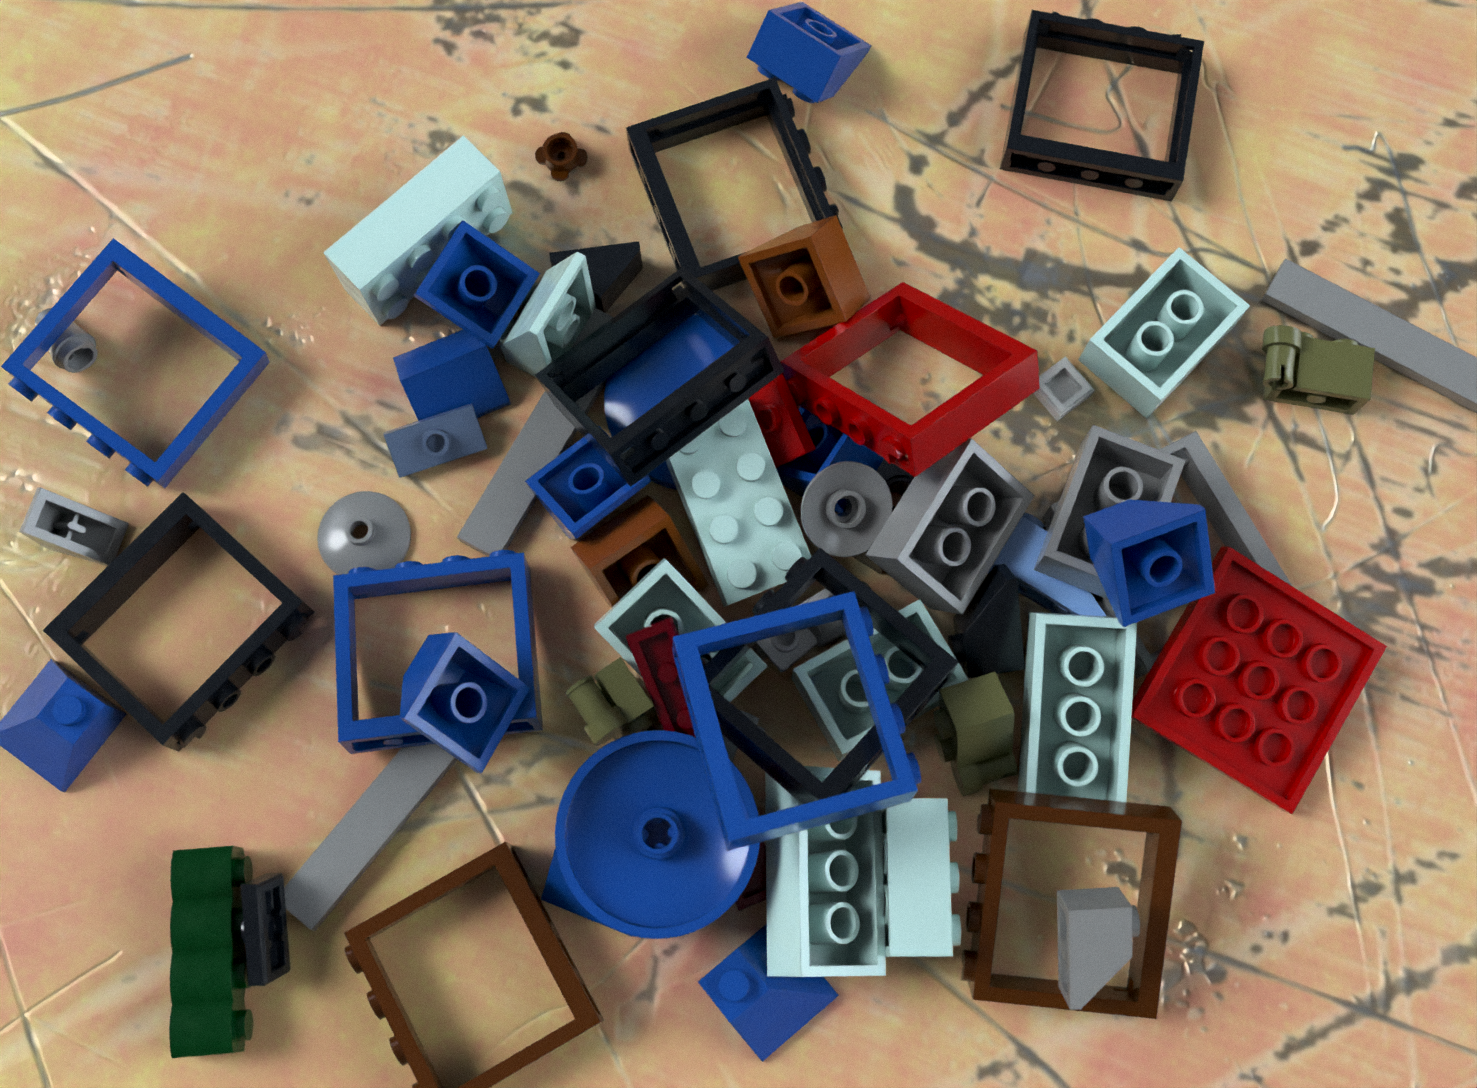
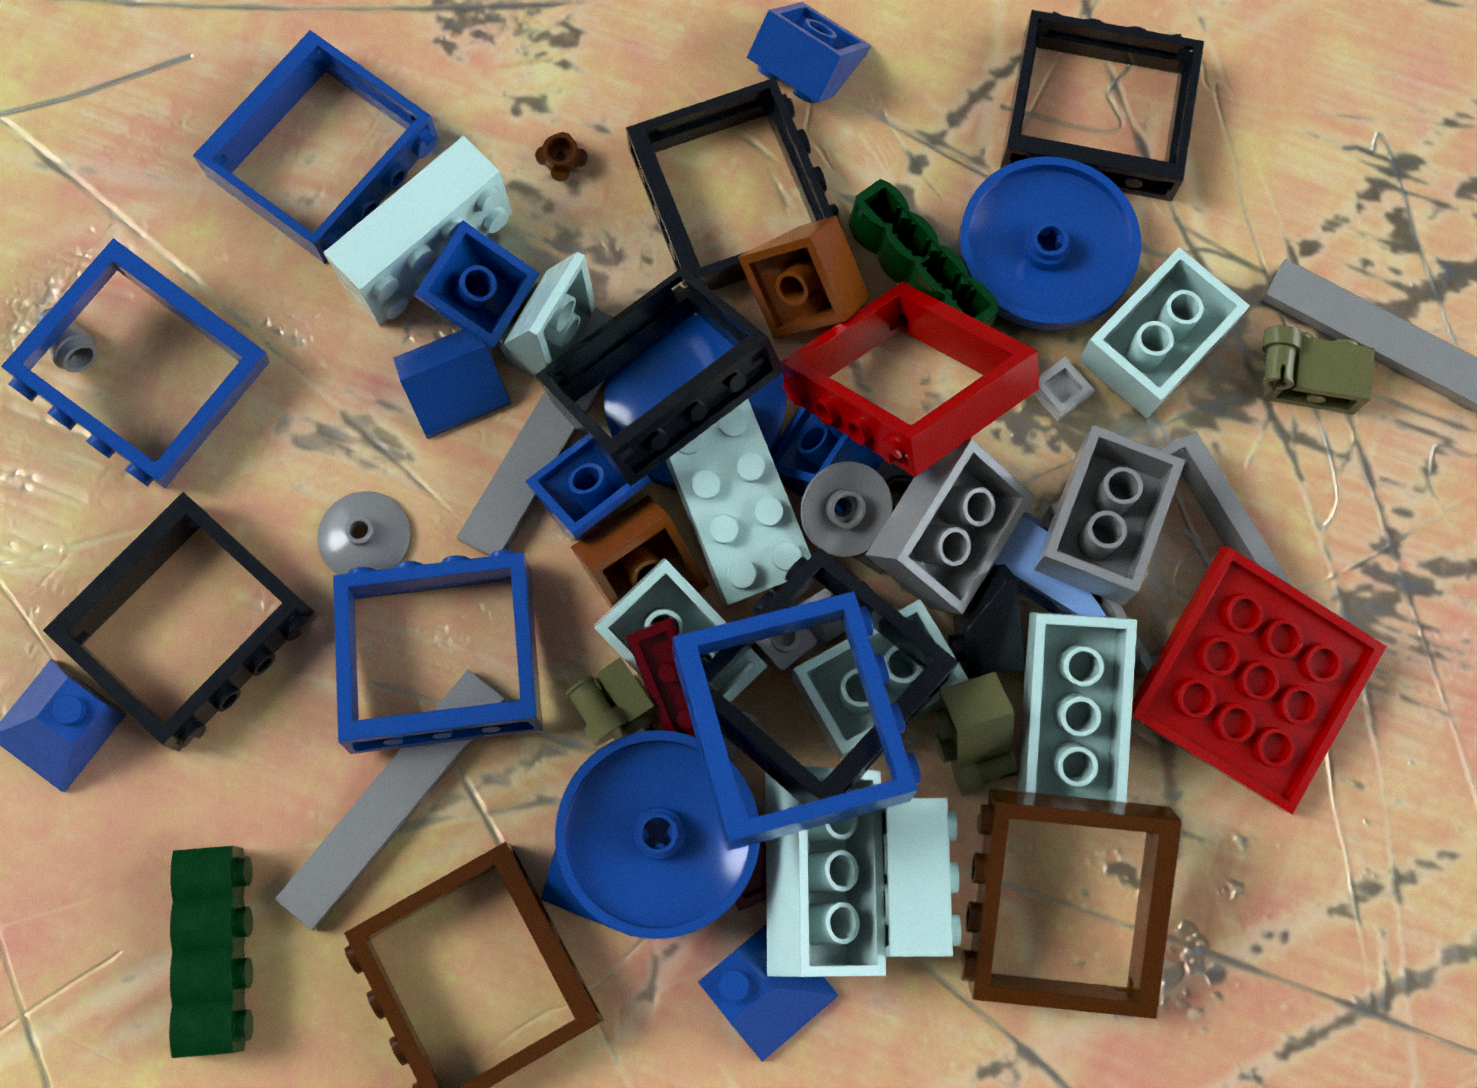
light grey slope [19,487,129,566] -> none
black plate [241,873,290,986] -> none
sand blue plate [383,403,488,478] -> none
blue slope [400,632,530,773] -> none
black slope [549,241,643,313] -> none
red plate [748,373,816,468] -> none
light grey slope [1057,887,1140,1010] -> none
blue slope [1083,499,1215,627] -> none
none -> blue window [193,30,438,264]
none -> dark green brick [848,179,999,327]
none -> blue dish [958,156,1141,330]

